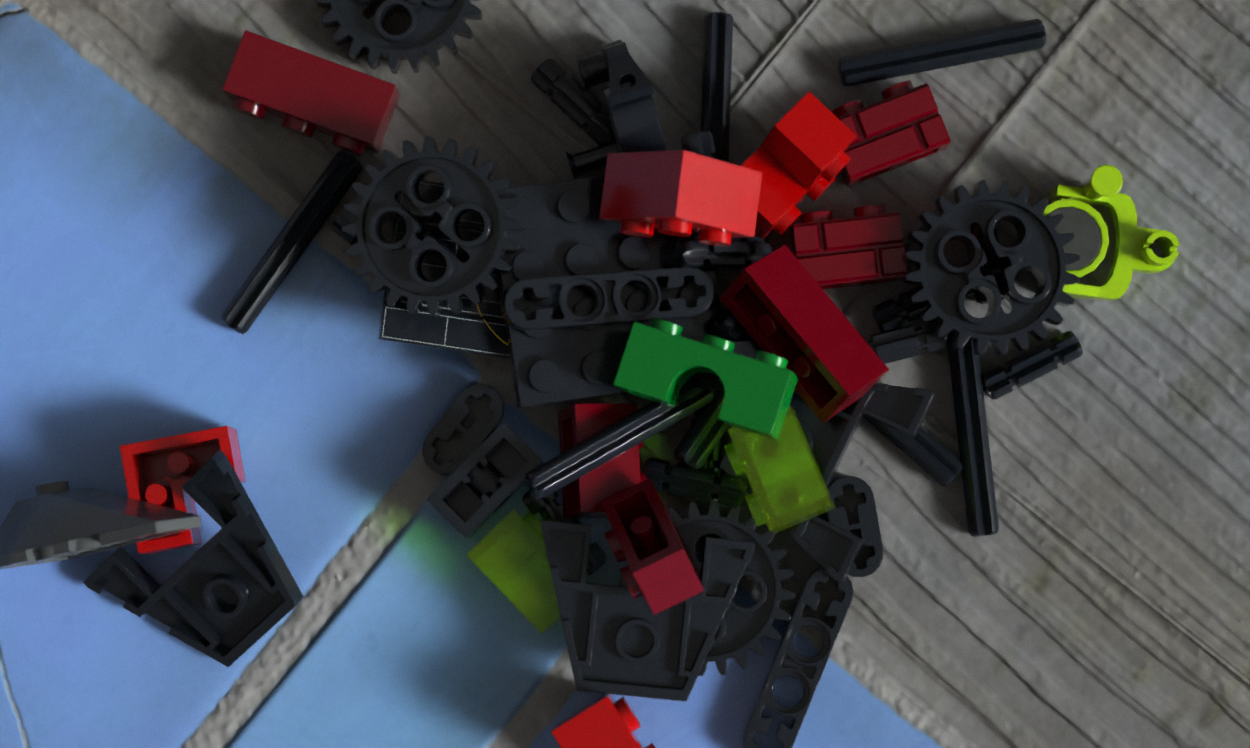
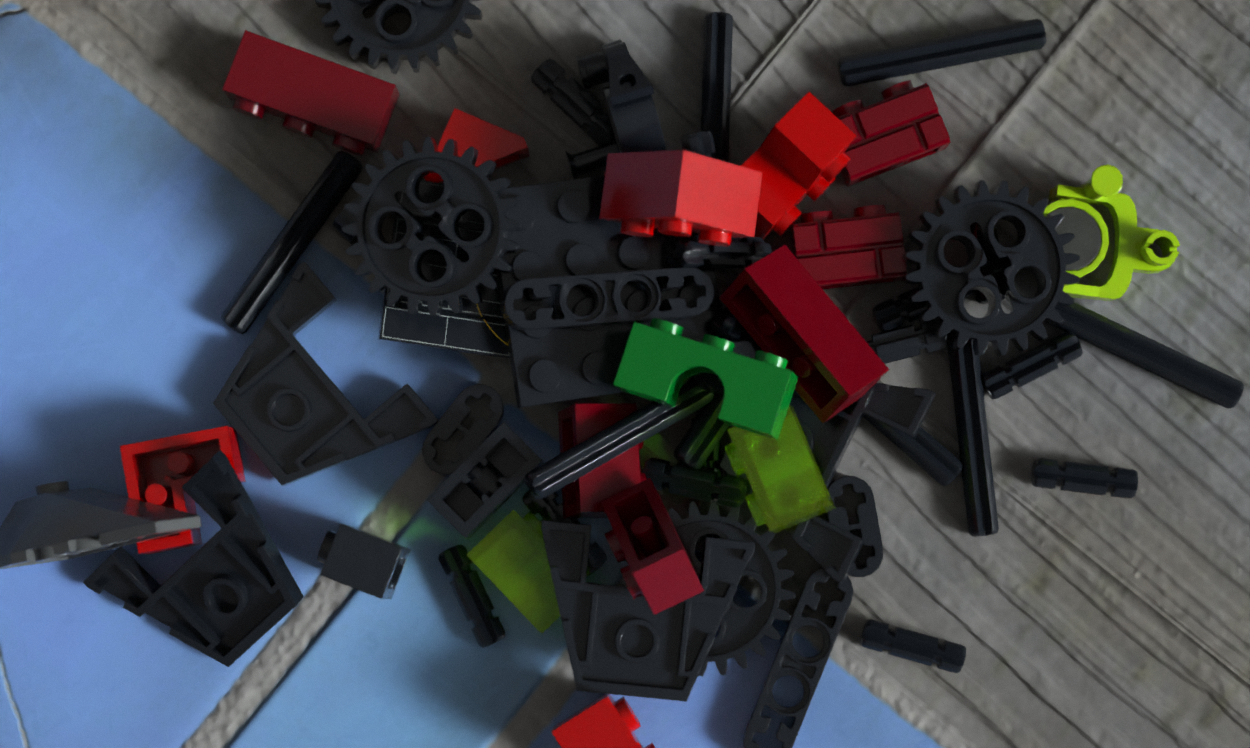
none -> black wing [213,261,439,486]
none -> black brick [317,523,411,599]
none -> red slope [424,108,530,184]
none -> black axle [438,544,505,647]
none -> black axle [860,619,966,673]
none -> black axle [1031,458,1138,498]
none -> black axle [1045,302,1244,408]

